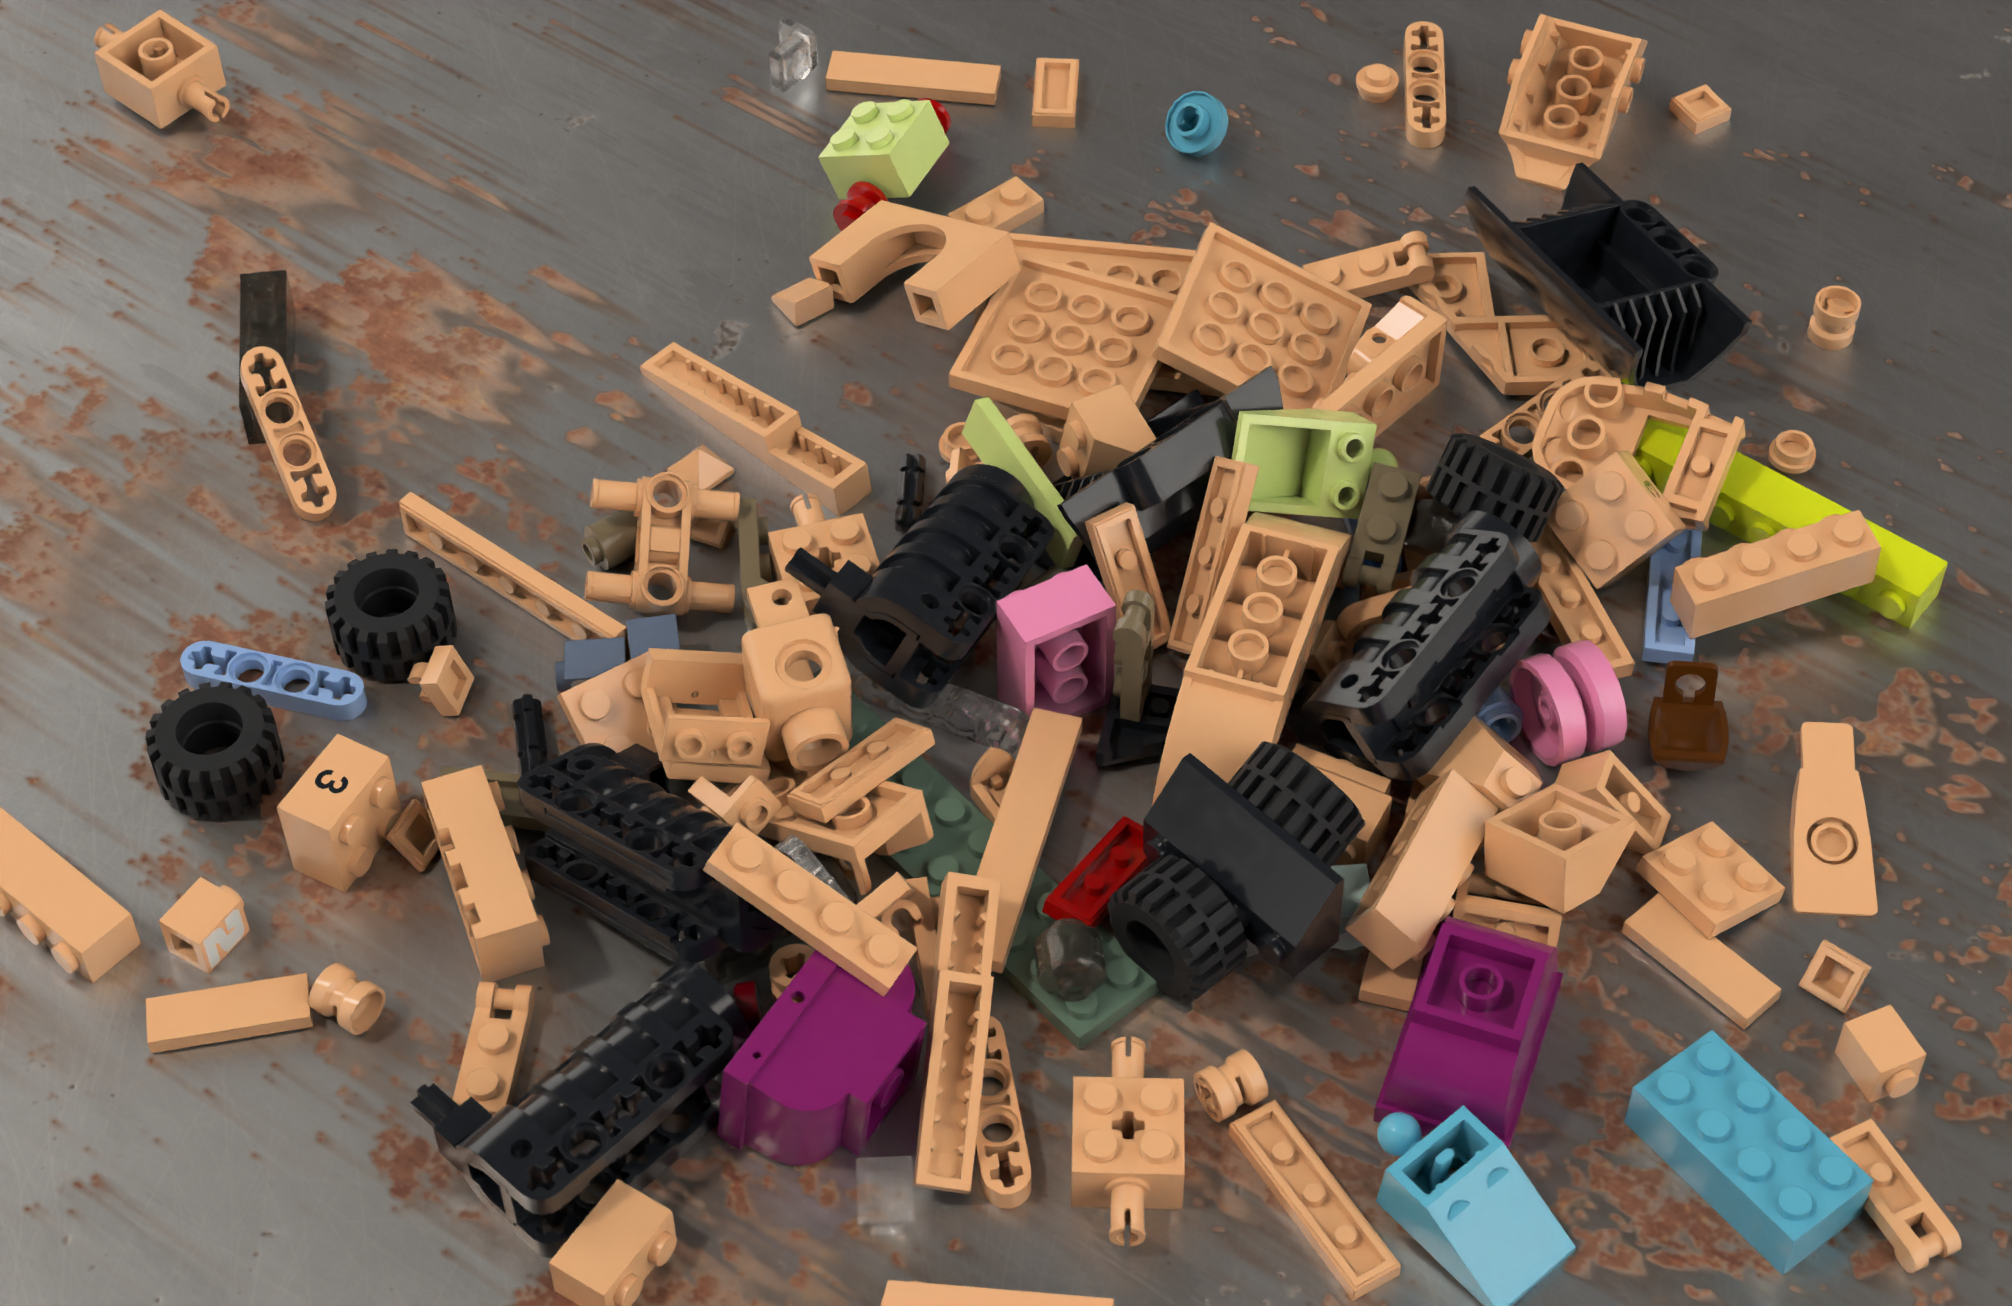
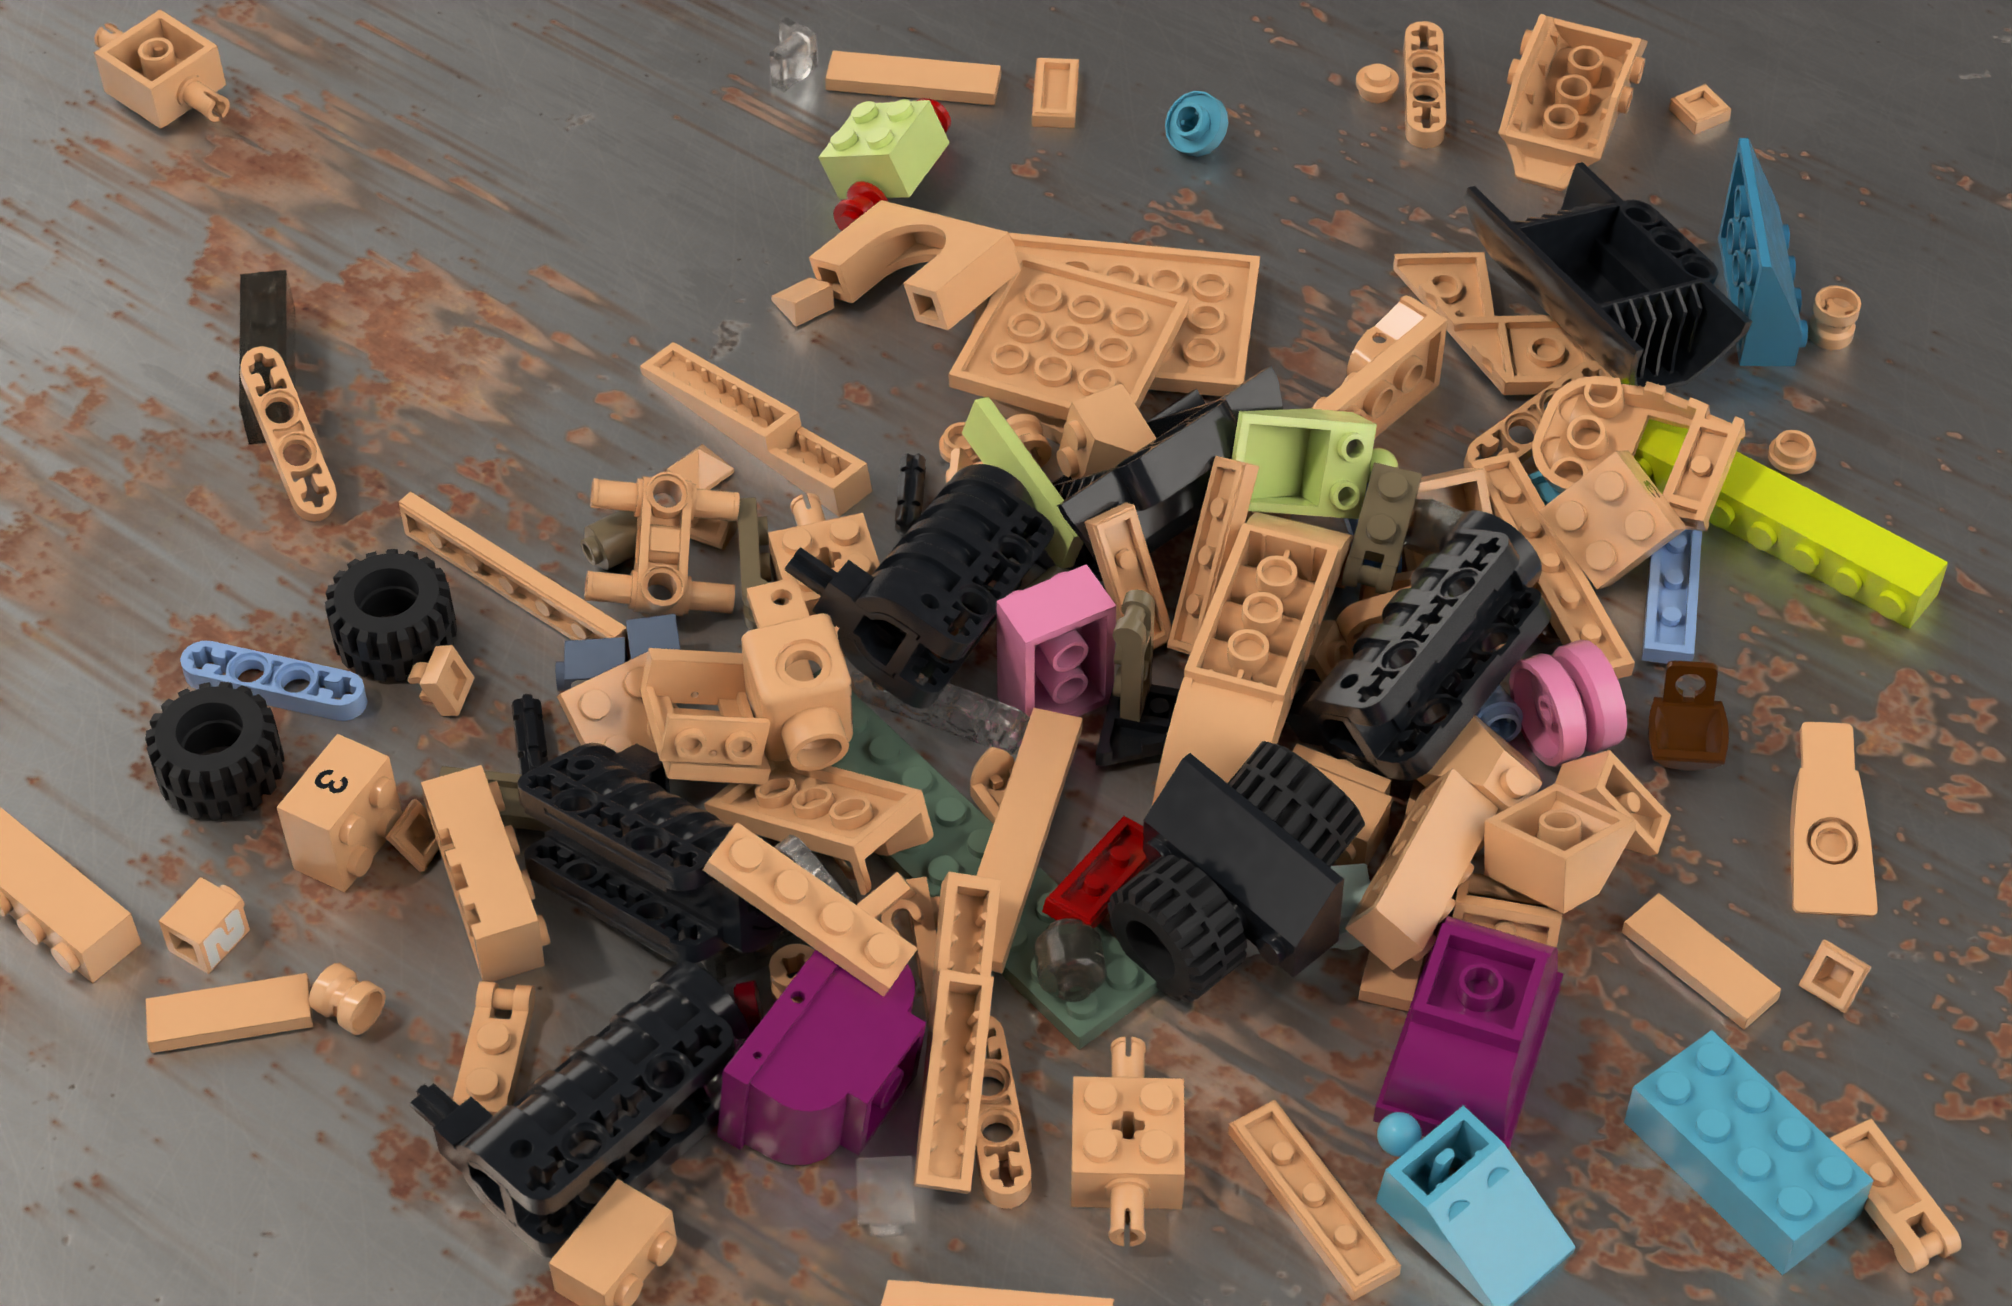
light nougat bracket [688,775,782,835] -> none
light nougat tile [786,717,935,823] -> none
light nougat plate [947,176,1044,232] -> none
light nougat plate [1151,222,1372,409] -> none
light nougat wheel [1193,1049,1269,1122] -> none
light nougat plate [1303,231,1435,298] -> none
black tyre [1426,433,1564,542] -> none
light nougat plate [1636,821,1786,939] -> none
light nougat brick [1670,510,1881,639] -> none
light nougat brick [1835,1004,1927,1103] -> none
none -> dark azure slope [1718,138,1808,366]

